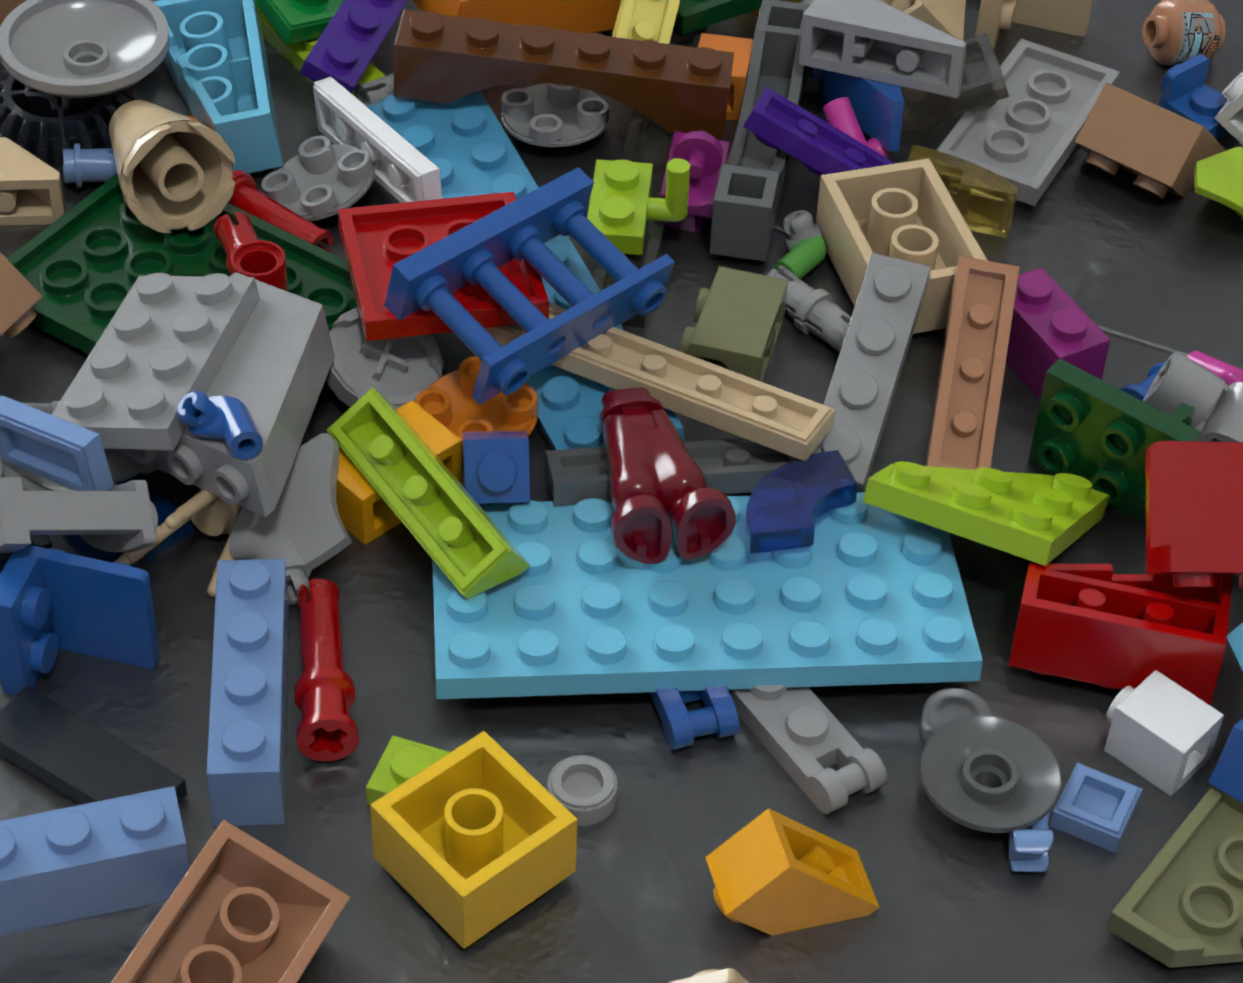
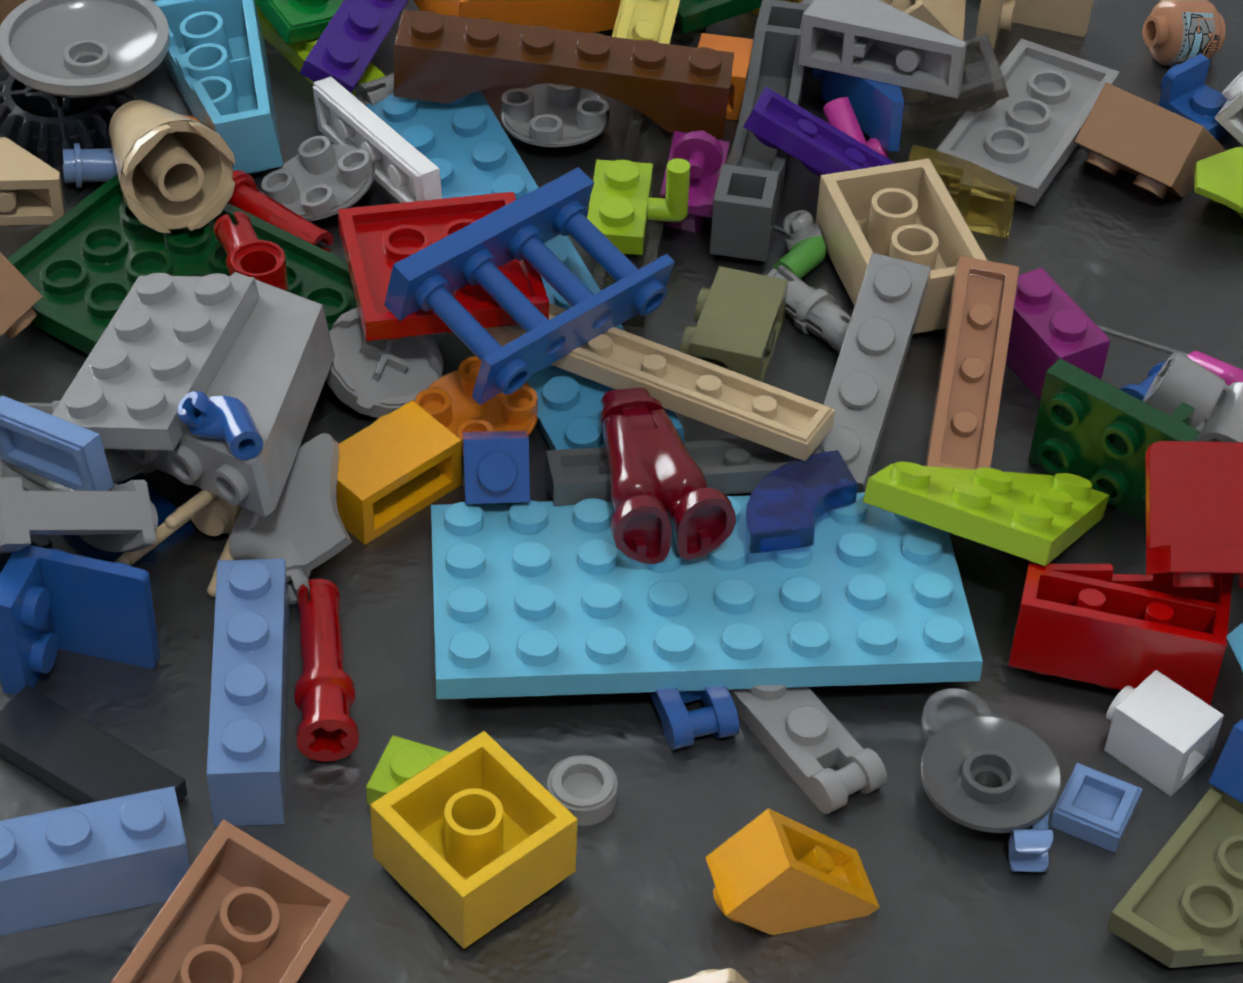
lime slope [326,387,531,599] -> none

